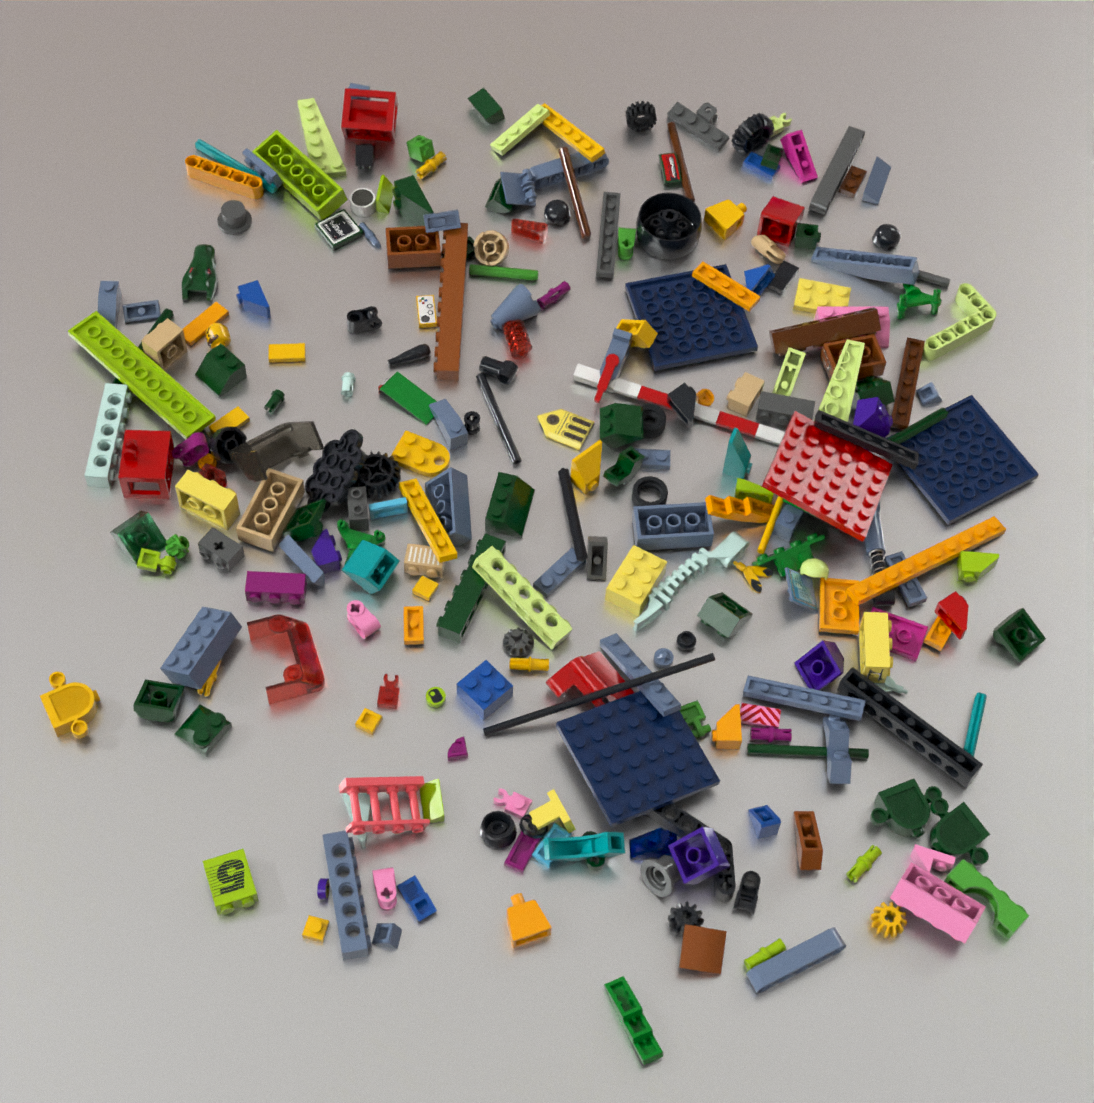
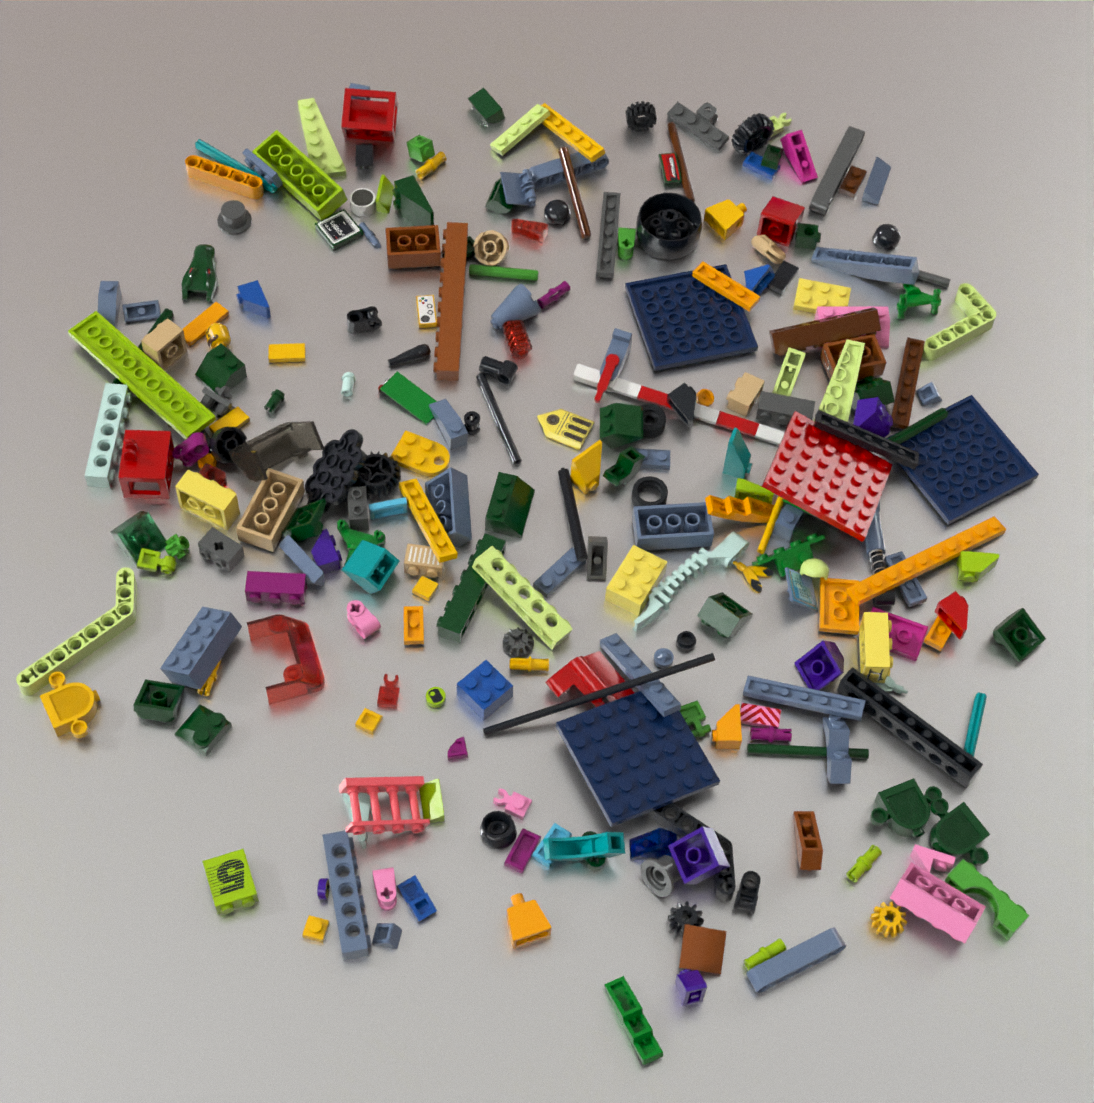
sand blue hinge [423,209,461,233] -> none
light yellow piece [519,789,576,839] -> none
yellow brick [616,319,658,348] -> none
blue slope [748,805,781,839] -> none
none -> yellowish green beam [16,567,137,696]
none -> dark grey hips [200,385,235,417]
none -> dark purple slope [675,969,707,1006]

